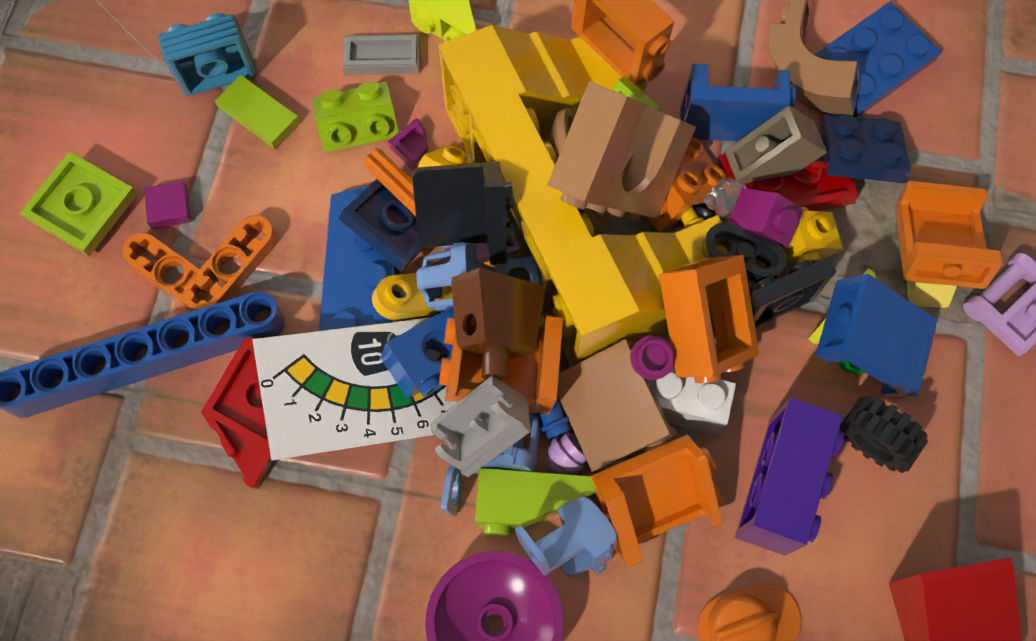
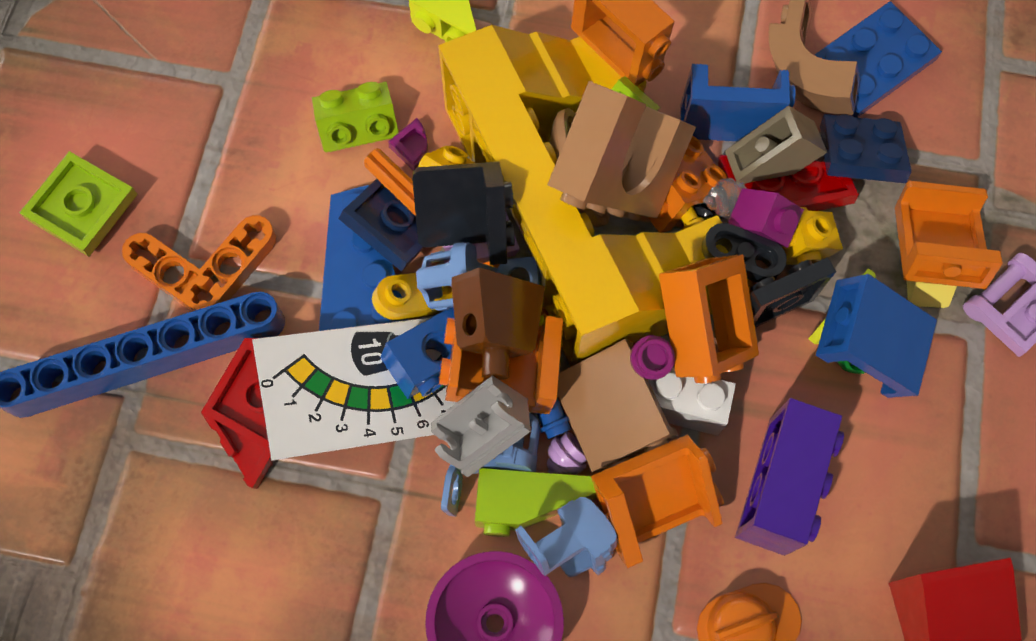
magenta tile [144,181,191,229] -> none
dark azure brick [157,13,257,96] -> none
lime tile [215,75,300,149] -> none
light grey tile [343,34,419,75] -> none
black tyre [839,396,928,473] -> none

